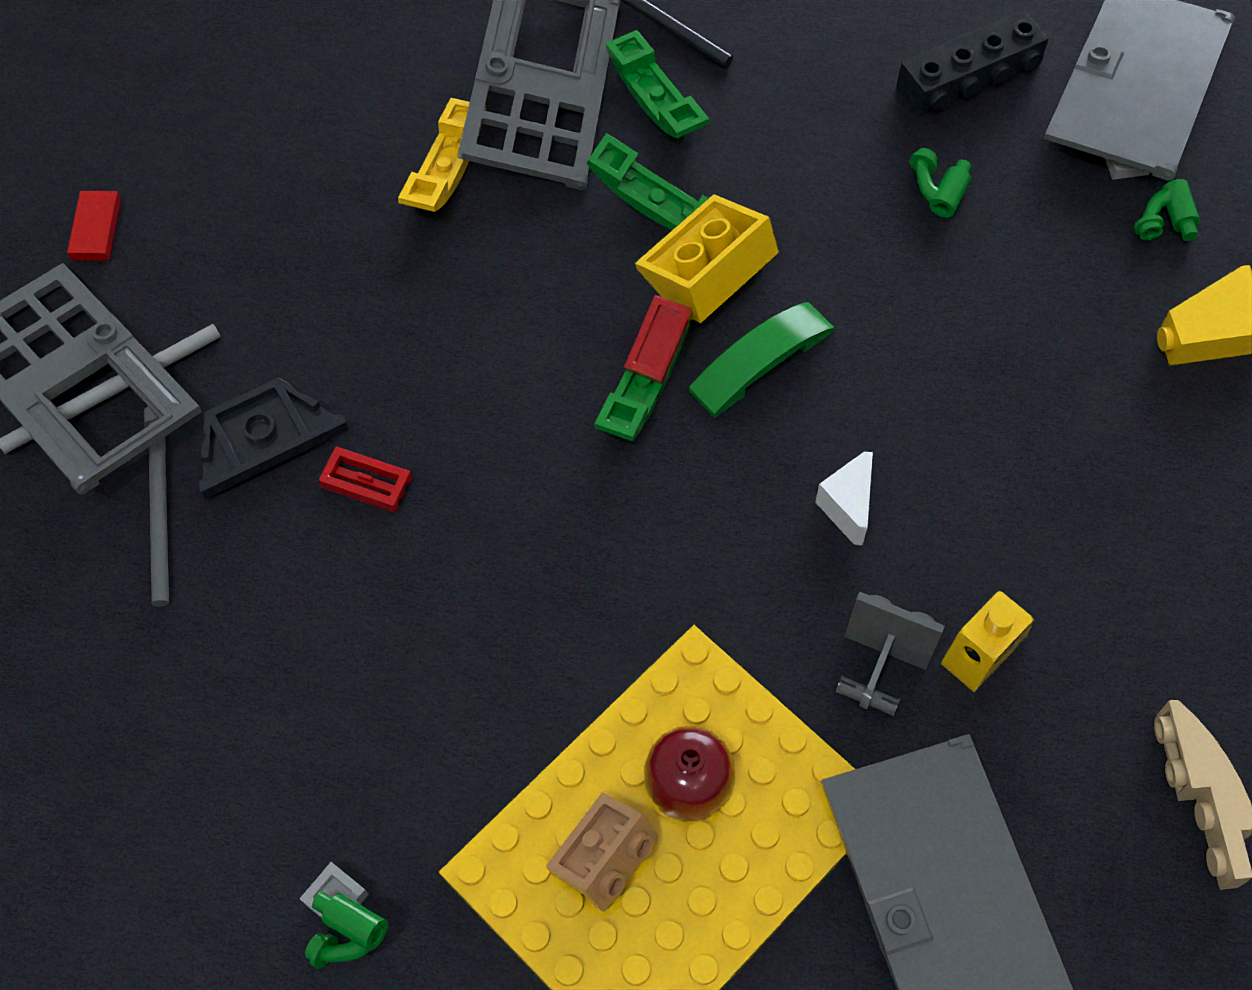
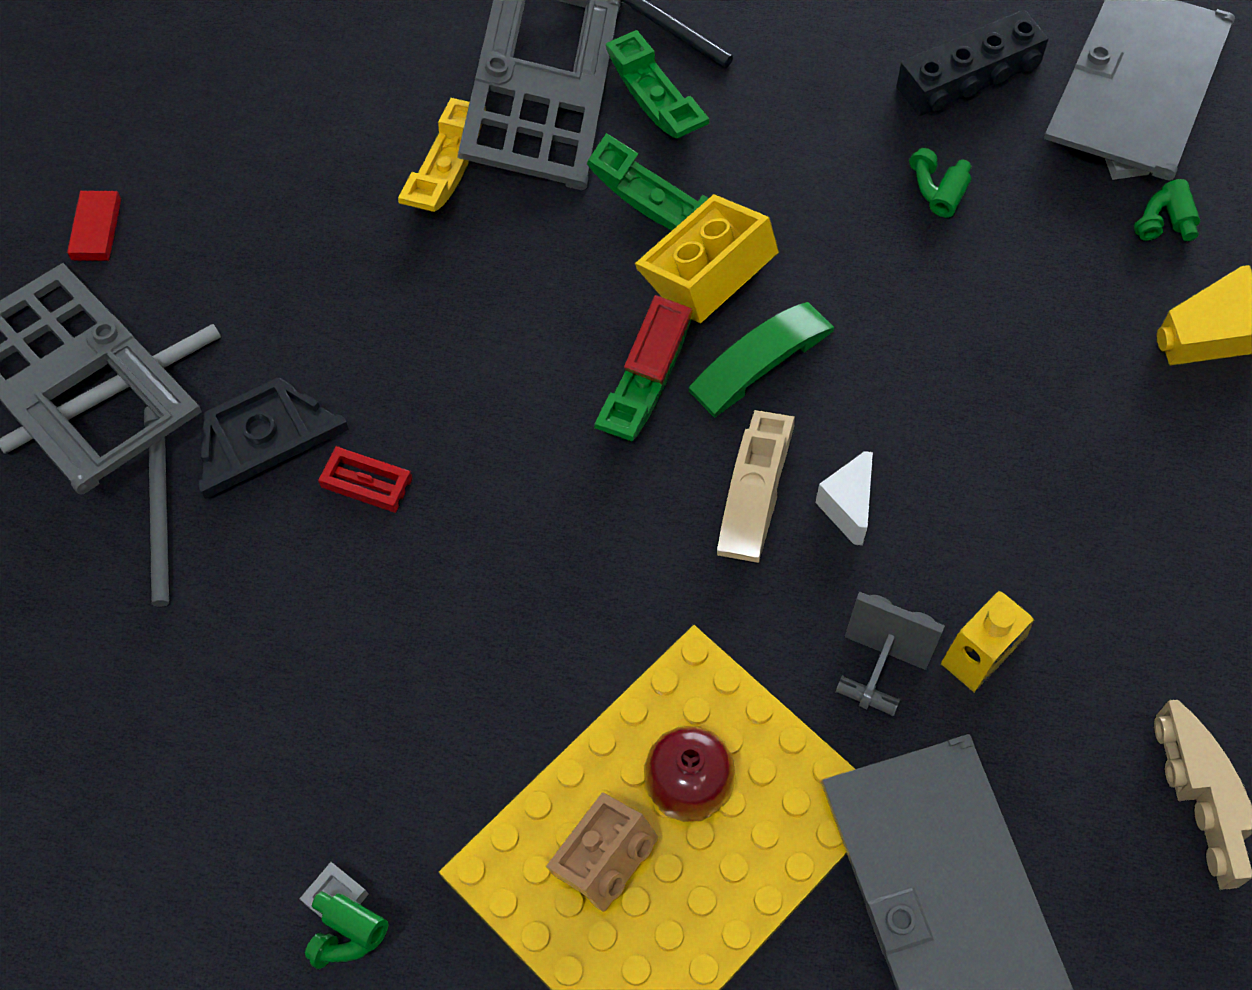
none -> tan slope [717,410,795,563]

